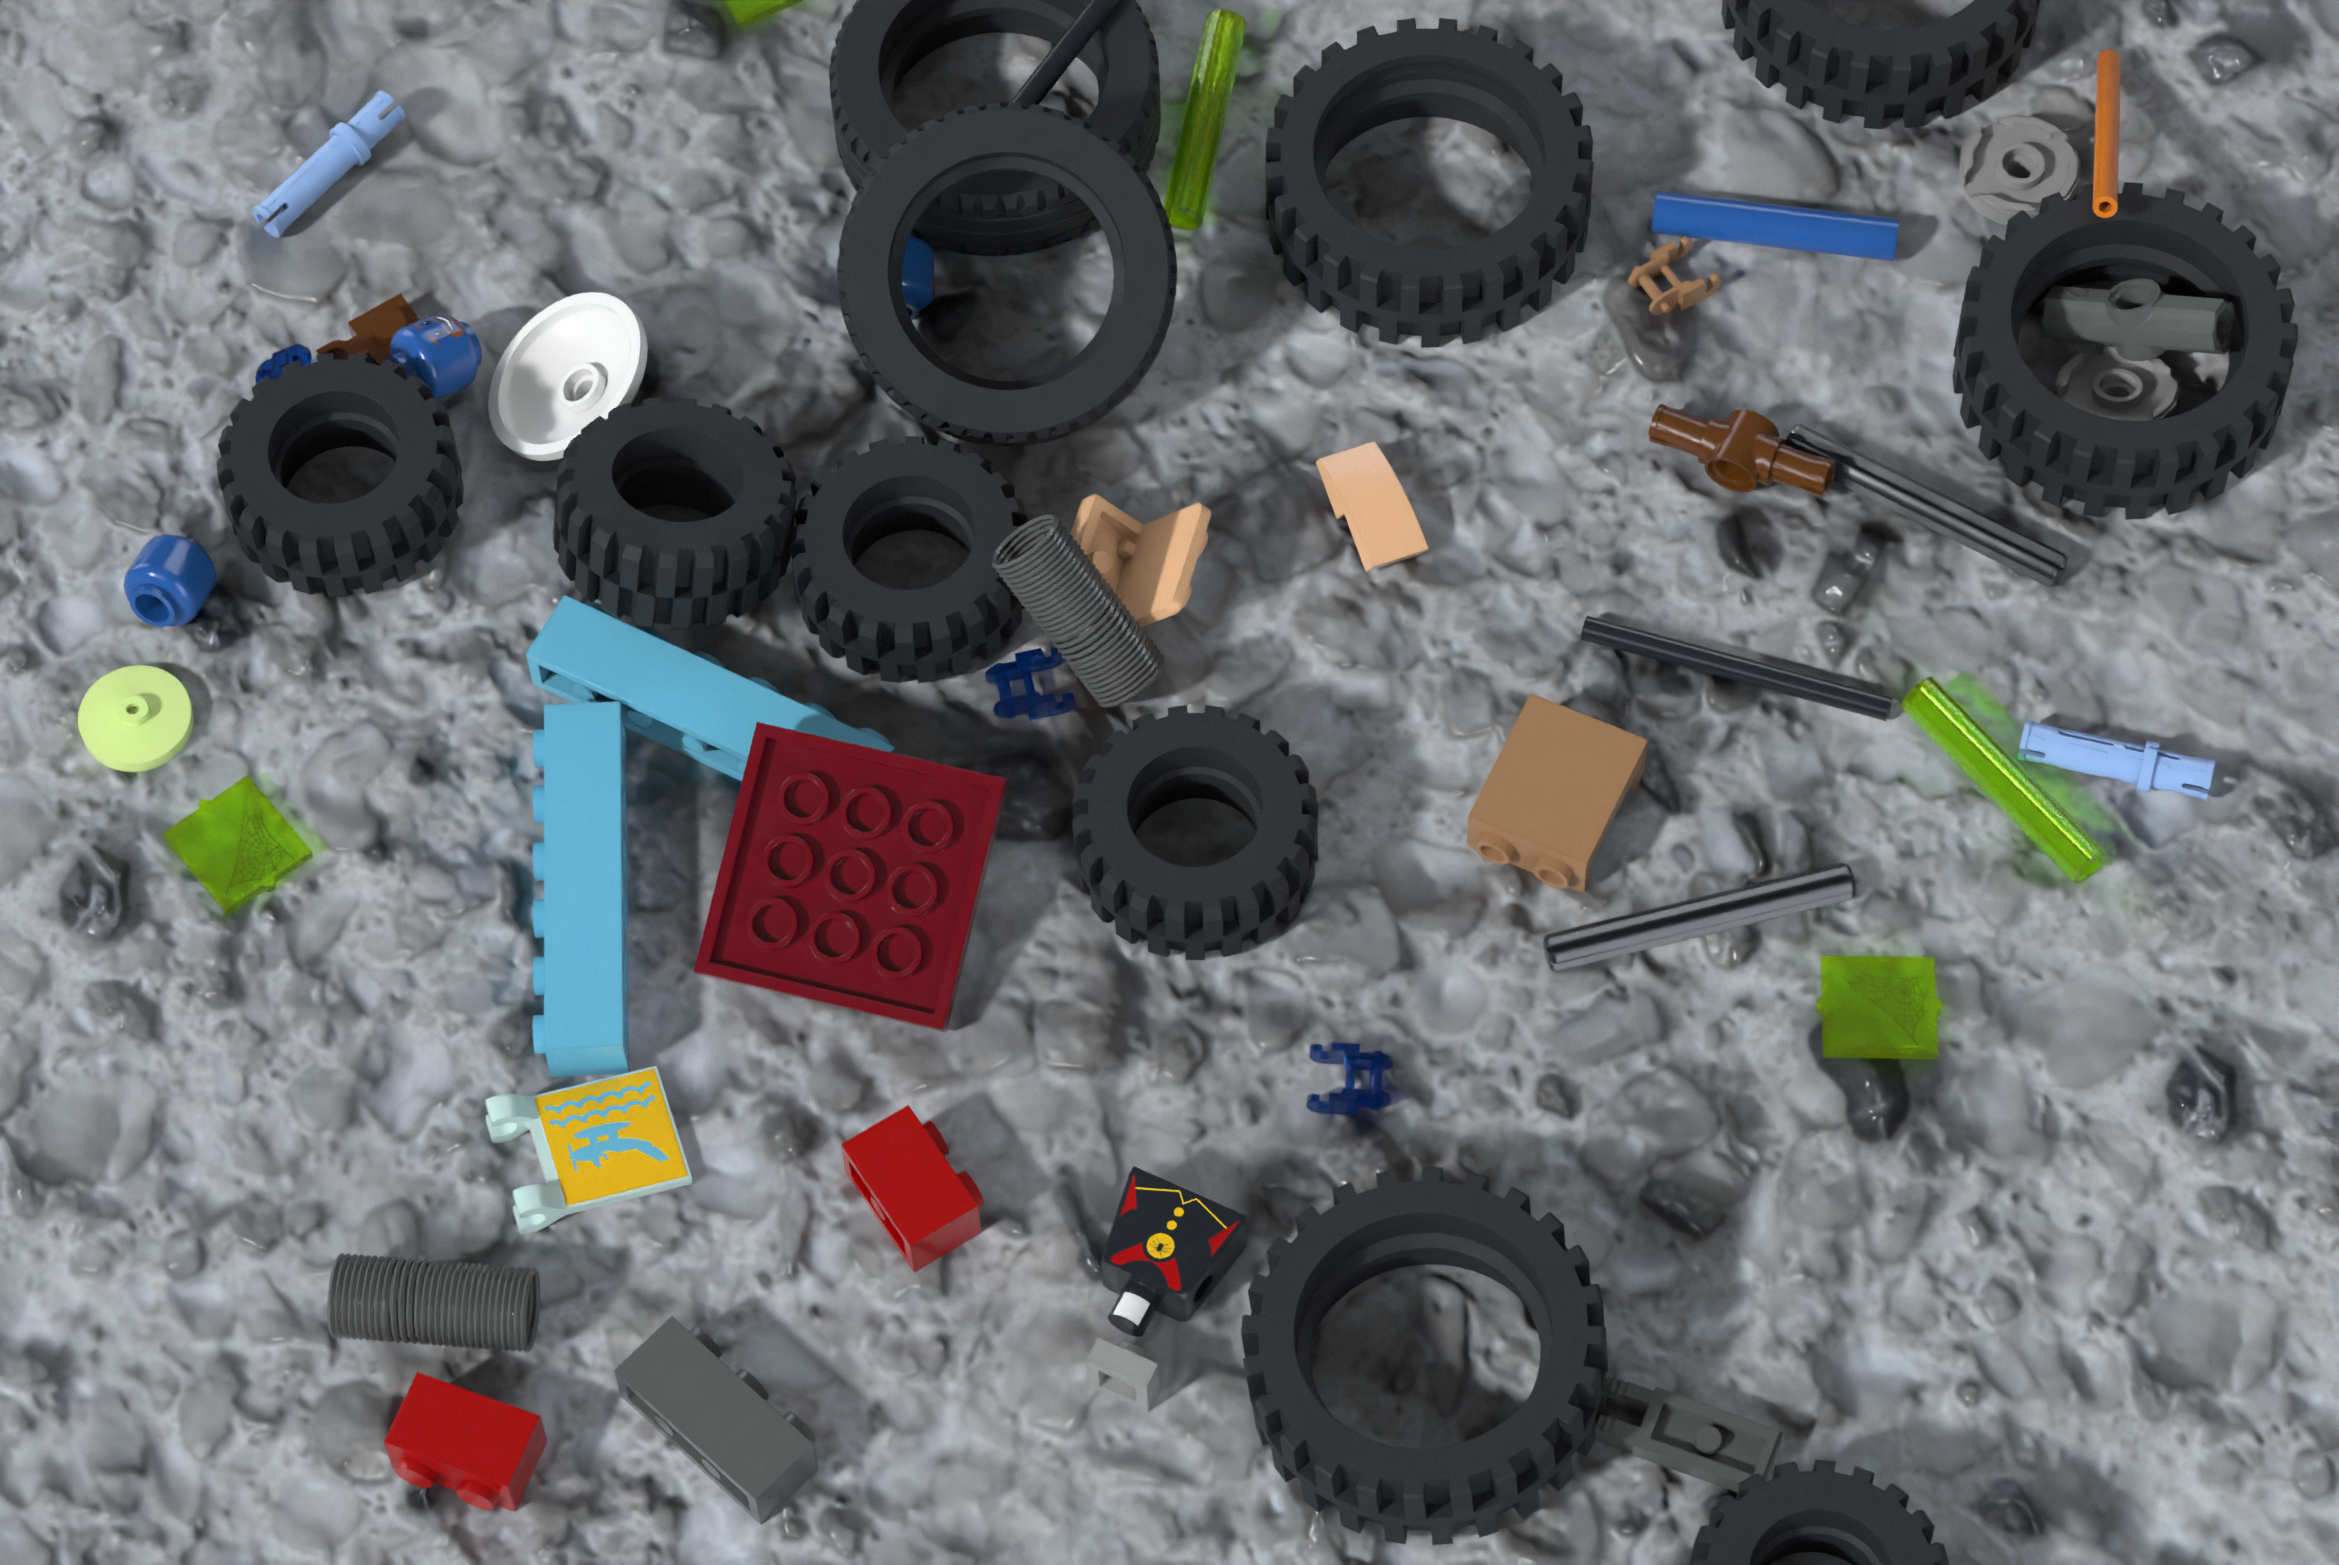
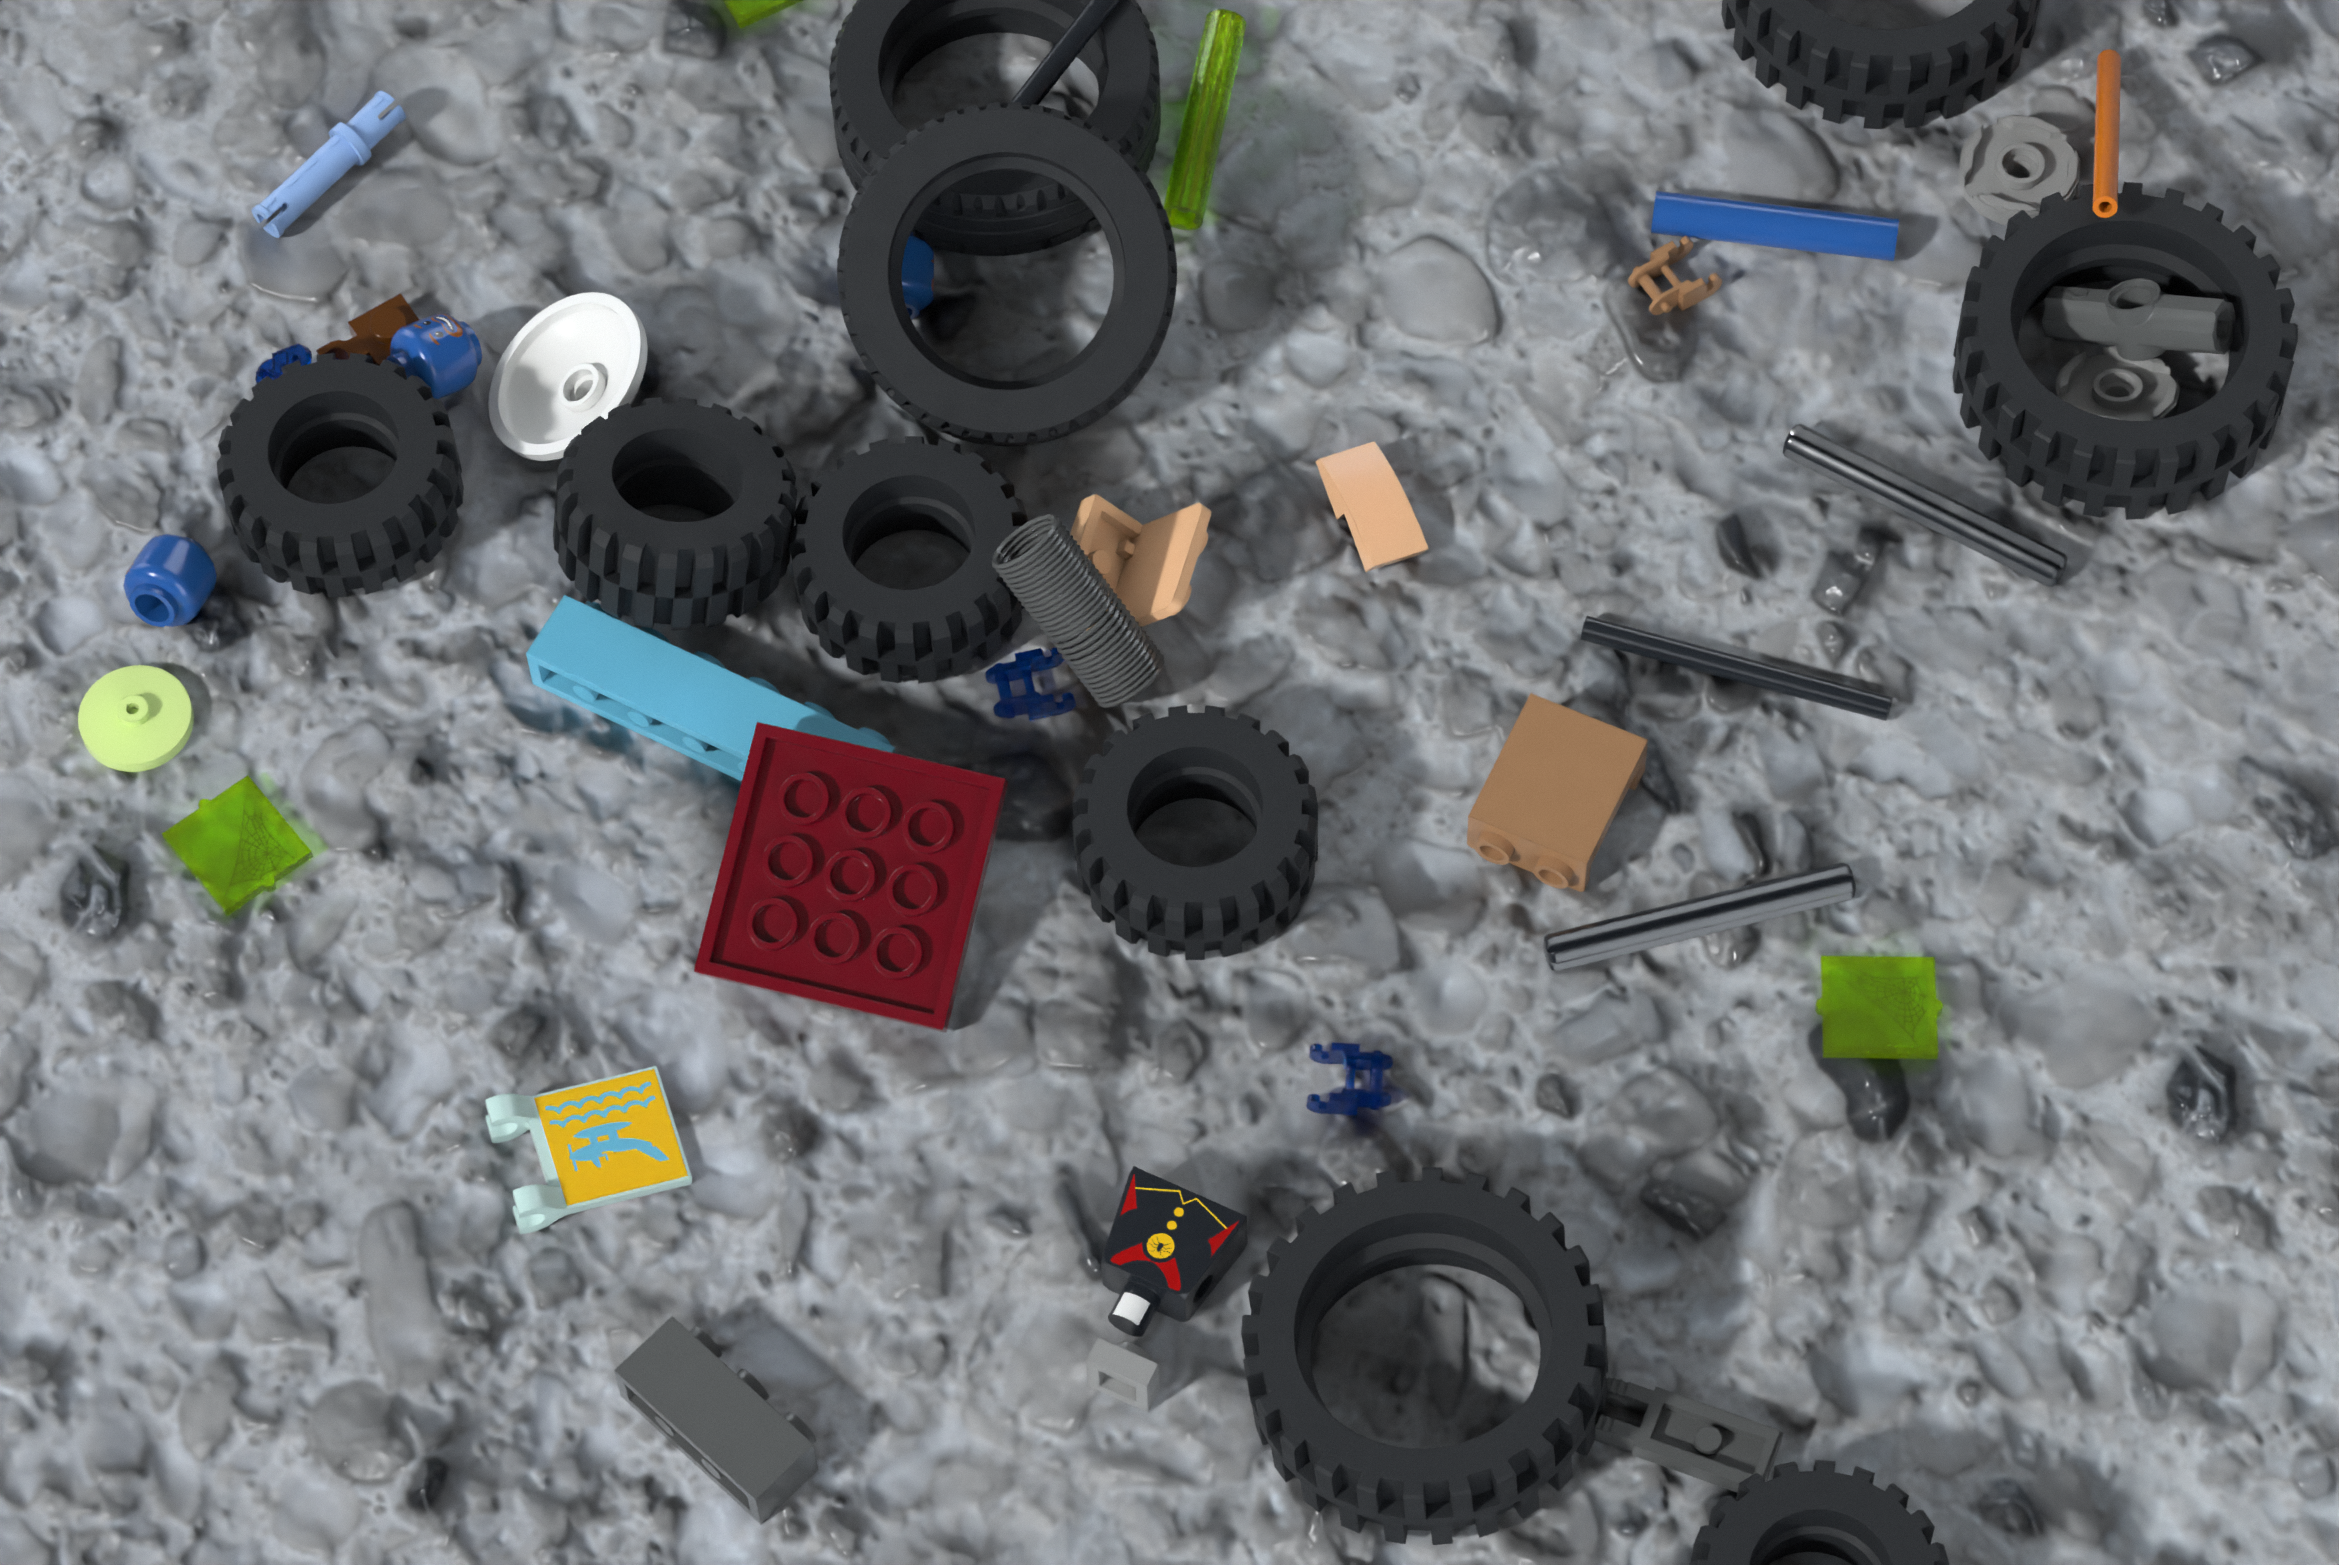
dark grey piece [327,1253,540,1353] -> none
red brick [384,1372,548,1512] -> none
medium azure brick [532,701,629,1077] -> none
red brick [841,1105,984,1273] -> none
black tyre [1266,18,1594,348] -> none
reddish brown pin [1649,404,1836,498] -> none
clear neon green piece [1901,677,2108,884] -> none
light blue pin [2017,720,2216,800] -> none

